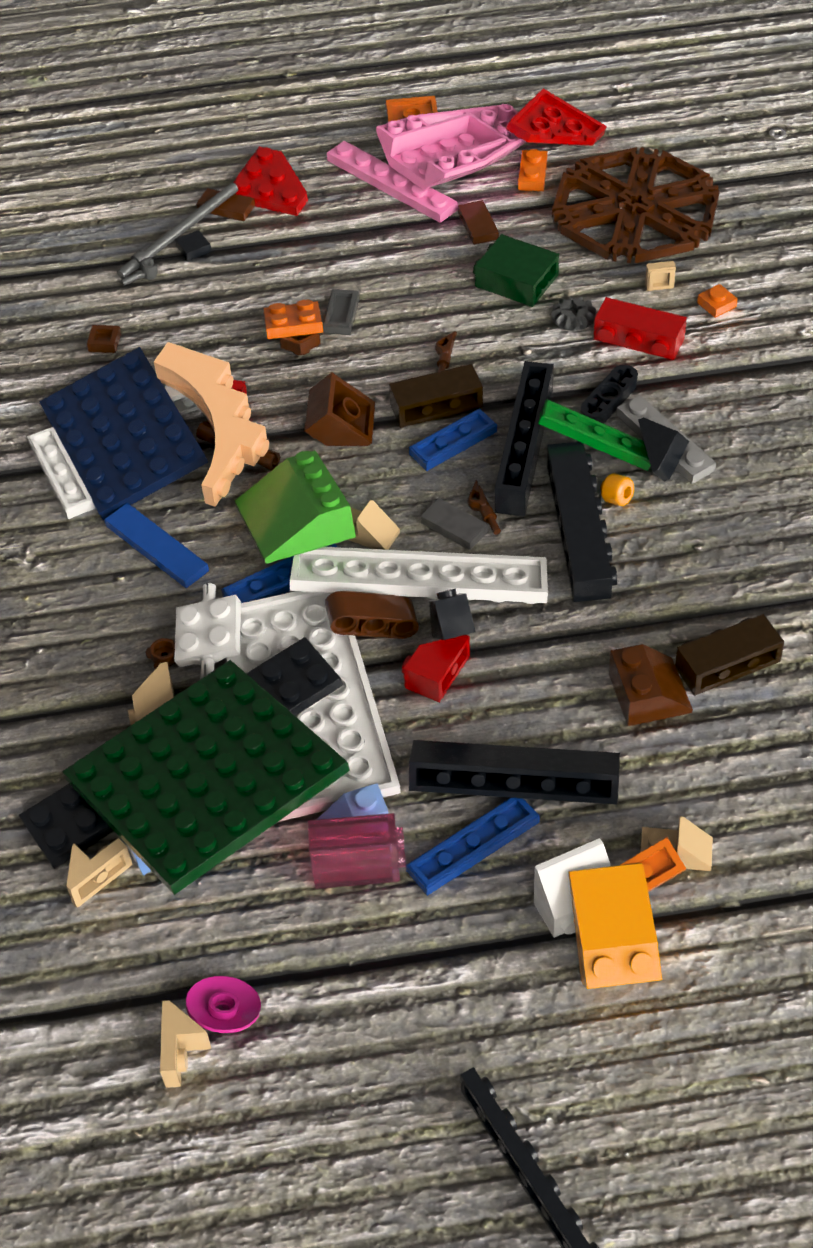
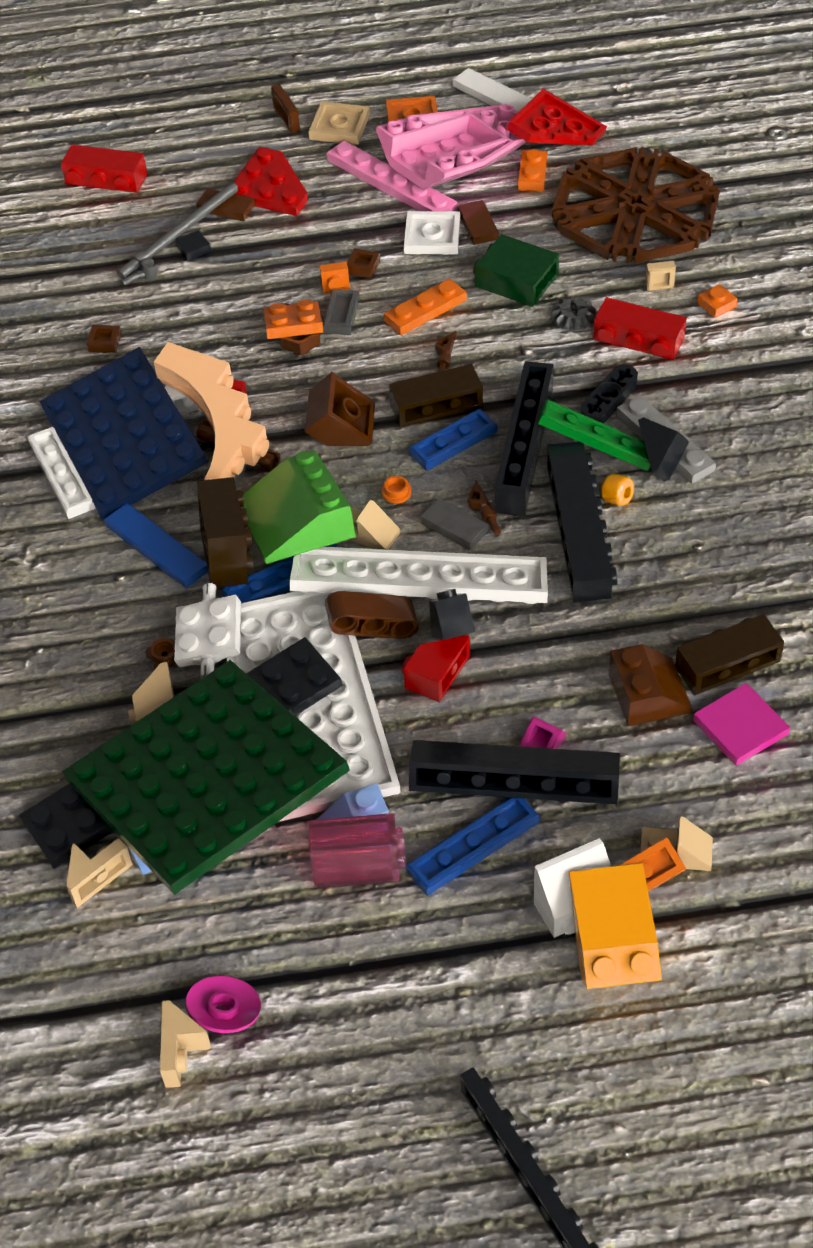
none -> red brick [61,144,147,193]
none -> dark brown brick [197,477,253,587]
none -> reddish brown tile [271,84,300,133]
none -> tan plate [309,101,370,145]
none -> orange plate [320,261,350,293]
none -> reddish brown plate [347,248,380,278]
none -> orange plate [381,476,412,504]
none -> orange plate [384,278,467,336]
none -> white plate [404,211,460,255]
none -> white tile [452,68,532,112]
none -> dark pink slope [518,716,567,749]
none -> dark pink tile [693,683,790,766]

